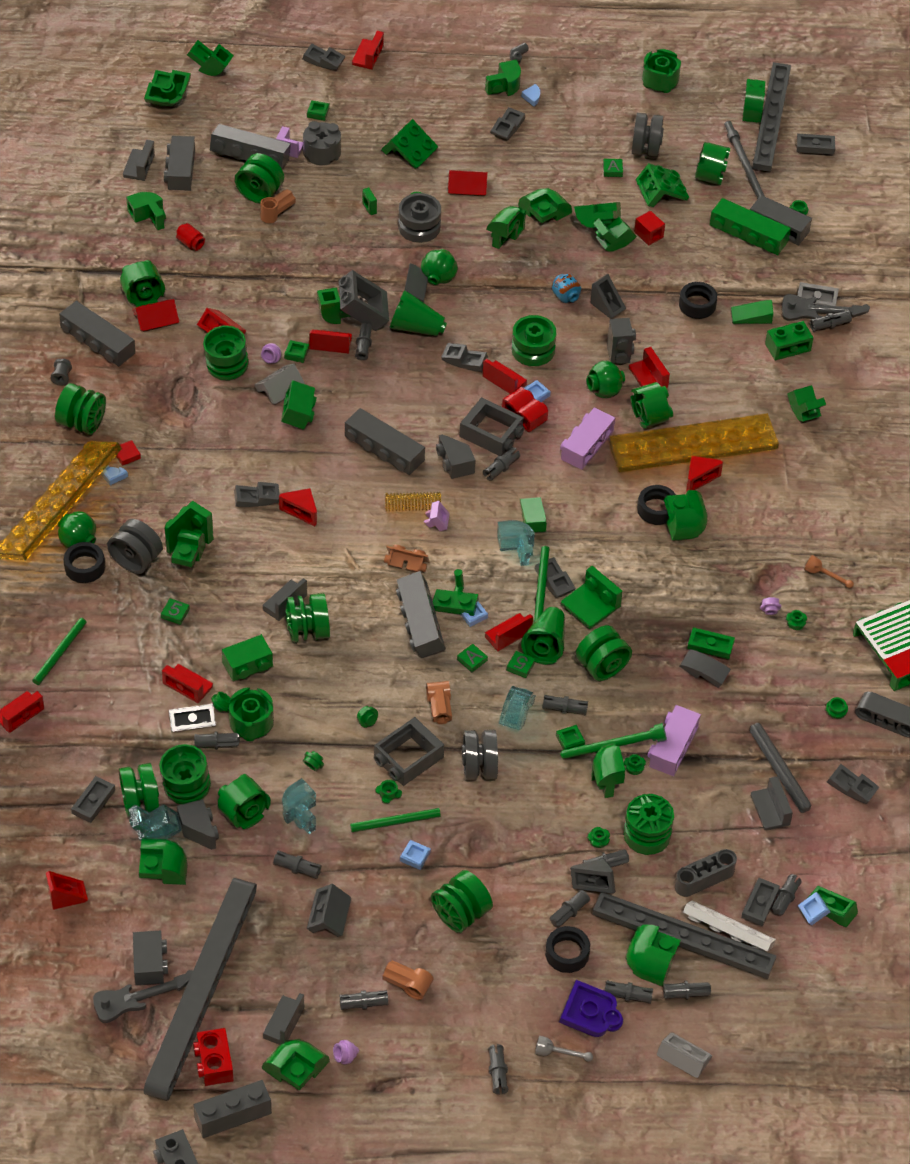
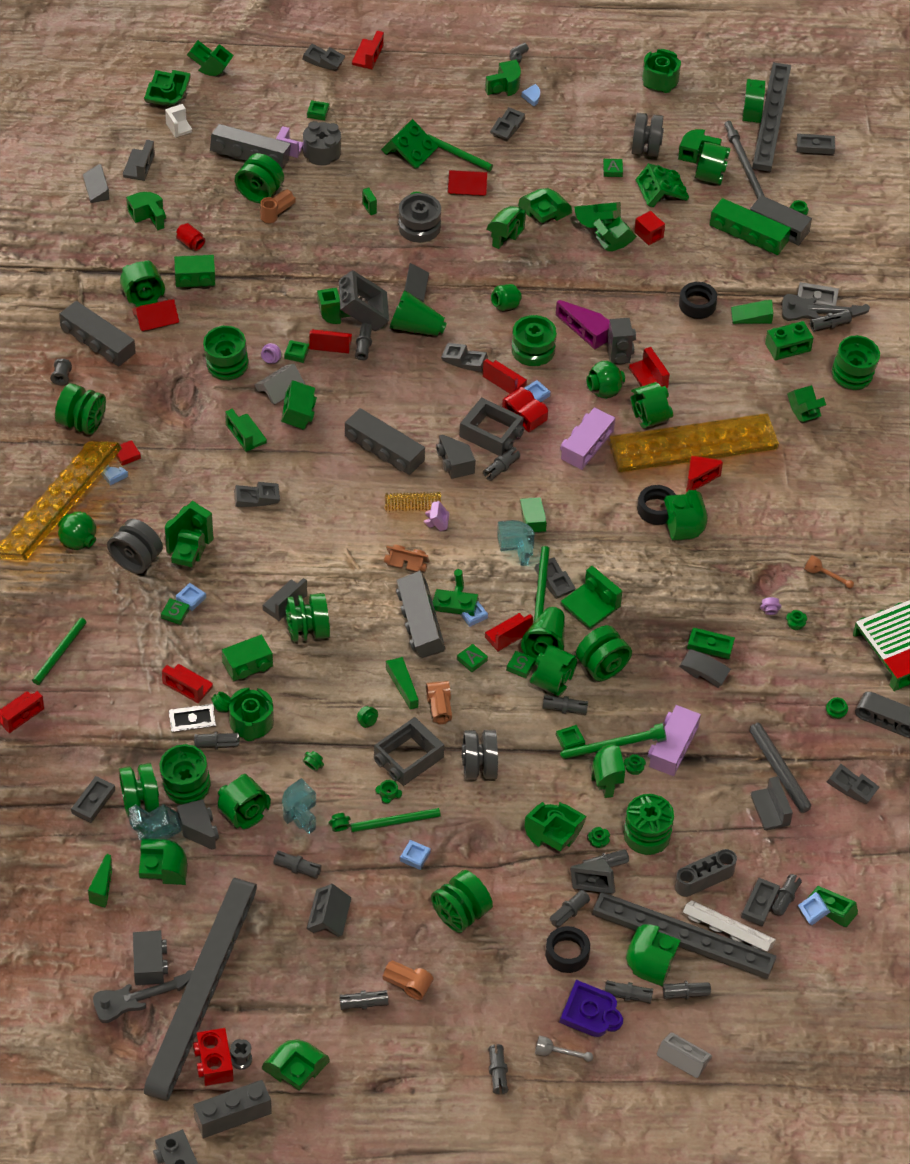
red slope [46,871,88,910] -> none
black tyre [63,542,105,583] -> none
dark grey brick [164,136,195,191] -> none
red panel [197,308,246,334] -> none
dark grey panel [263,993,304,1045] -> none
red slope [279,488,317,527] -> none
lavender plate [333,1040,359,1064] -> none
green plant [421,249,458,285] -> none
clear light blue brick [499,686,536,730] -> none
dark azure head [552,274,581,303] -> none
dark grey slope [590,274,626,318] -> none
none -> slope [83,164,109,203]
none -> green slope [88,854,113,908]
none -> white panel [165,104,192,138]
none -> green brick [174,255,216,287]
none -> light blue tile [176,583,206,611]
none -> green panel [225,408,267,452]
none -> dark grey bush [230,1039,252,1070]
none -> green plate [328,813,351,832]
none -> green piece [386,657,419,710]
none -> green bar [428,134,493,172]
none -> green head [491,284,522,311]
none -> green brick [524,802,587,852]
none -> green brick [530,645,577,696]
none -> magenta slope [556,300,609,349]
none -> green brick [678,129,722,164]
none -> green wheel [831,335,880,390]

